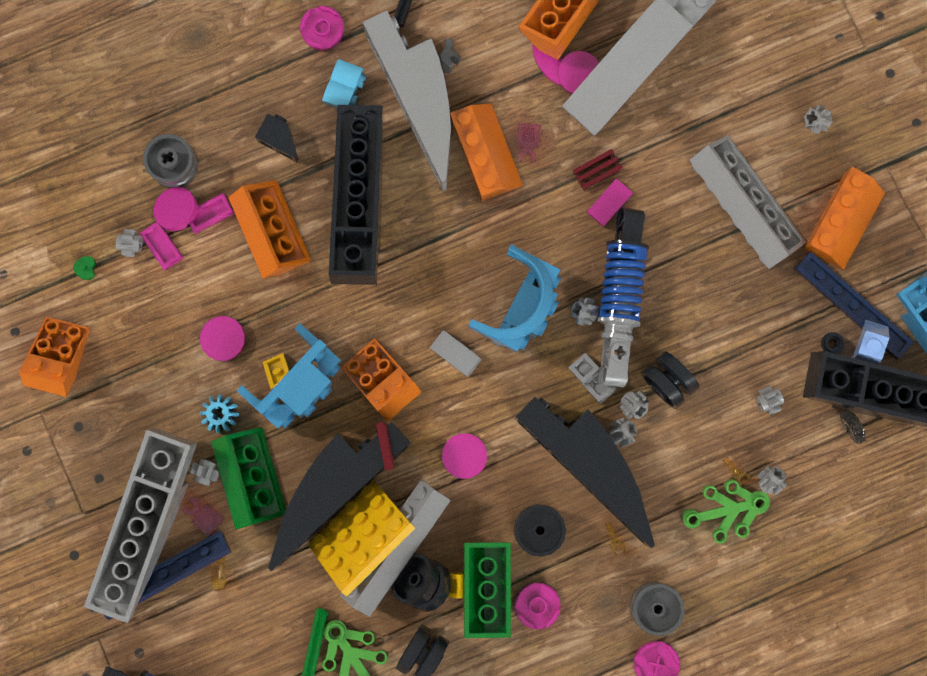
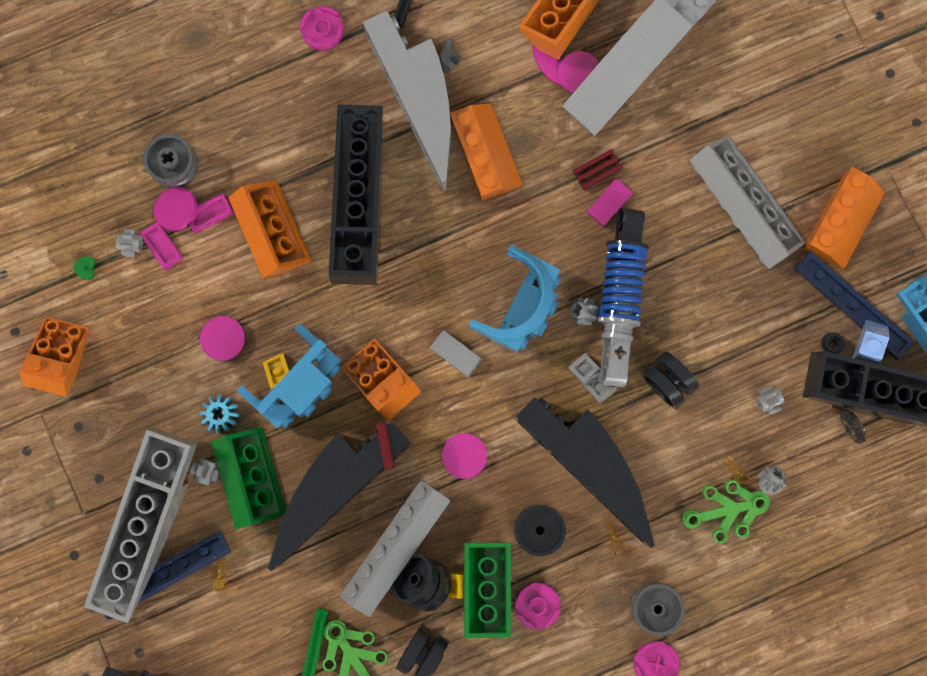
clear pink plate [182,497,225,536] -> none
black slope [255,114,299,163] -> none
yellow plate [308,480,415,597] -> none
medium azure brick [322,59,366,109] -> none
clear pink plate [516,123,541,163] -> none
light grey gear [609,417,637,448] -> none
light grey gear [620,391,649,419] -> none
light grey gear [804,105,833,134] -> none

